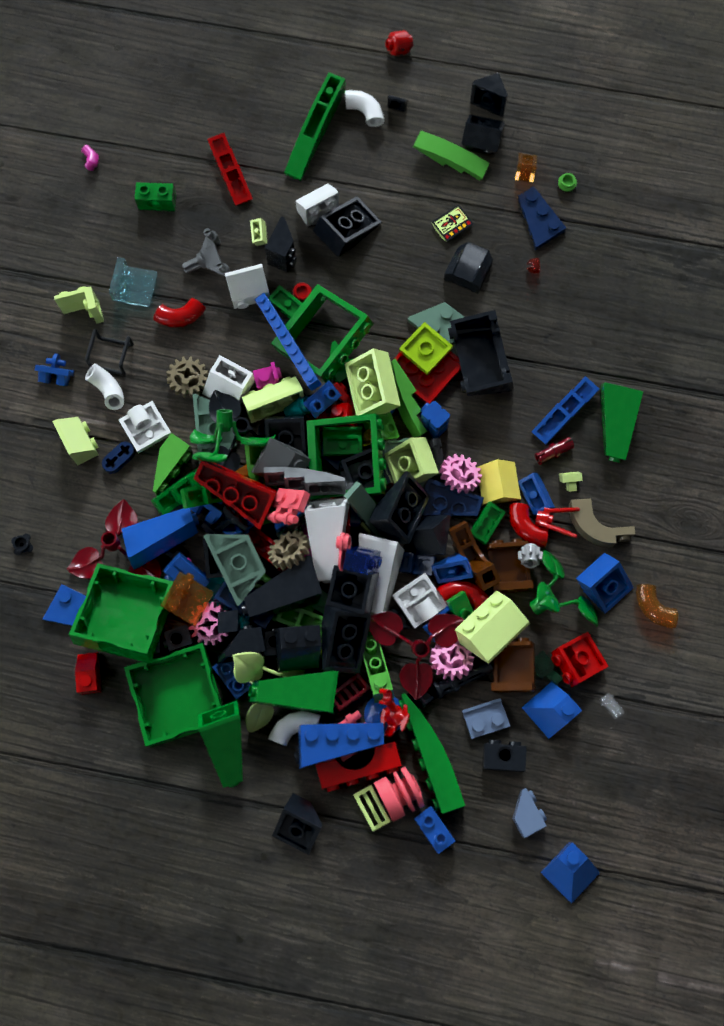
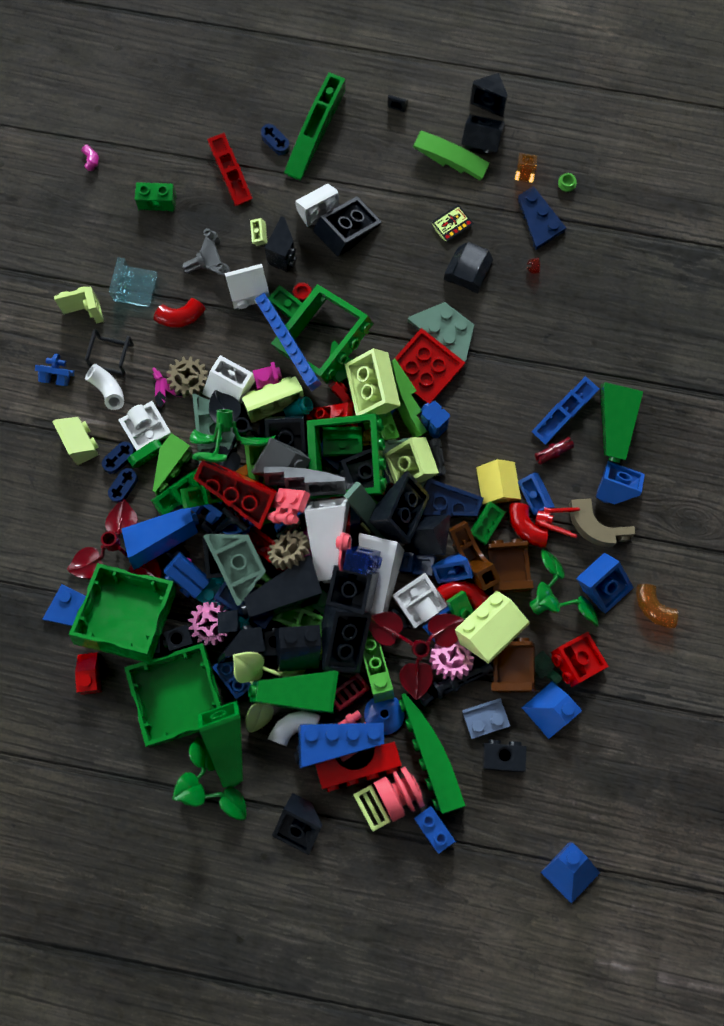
black plate [11,534,33,556] -> none
clear orange hinge [160,572,214,627] -> none
blue hips [302,381,342,418] -> none
white cylinder [345,90,384,127] -> none
red piece [379,688,410,737] -> none
red head [385,30,413,56] -> none
lime plate [399,322,453,376] -> none
bright pink gear [439,454,482,494] -> none
black windscreen [448,310,514,396] -> none
sand blue slope [512,788,547,838] -> none
light grey gear [518,543,543,568] -> none
yellowish green tile [559,472,583,492] -> none
clear pin [599,692,625,719] -> none
none -> dark blue beam [108,468,138,503]
none -> green beam [128,439,162,468]
none -> dark pink piece [152,368,183,407]
none -> green plant [173,738,247,821]
none -> dark blue beam [261,124,290,155]
none -> blue slope [596,461,645,505]

